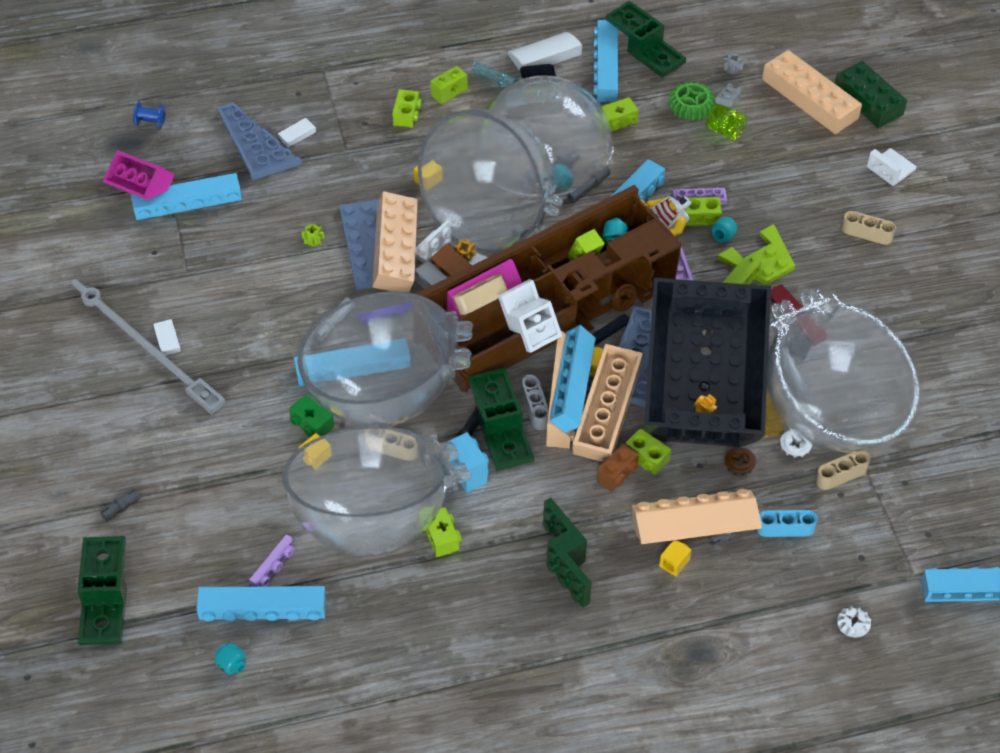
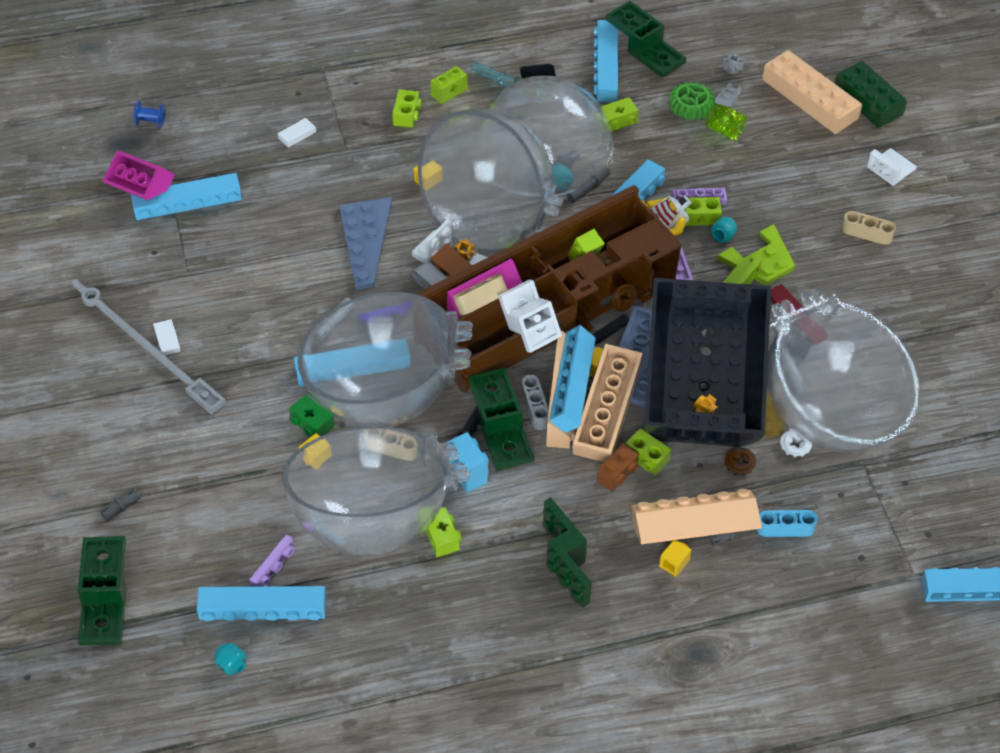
sand blue wing [217,102,302,180] -> none
lime gear [301,224,324,247] -> none
light nougat brick [372,191,418,295] -> none
white slope [508,32,582,71] -> none
teal head [602,218,628,244] -> none
tan beam [816,450,870,490] -> none
white gear [837,606,871,637] -> none

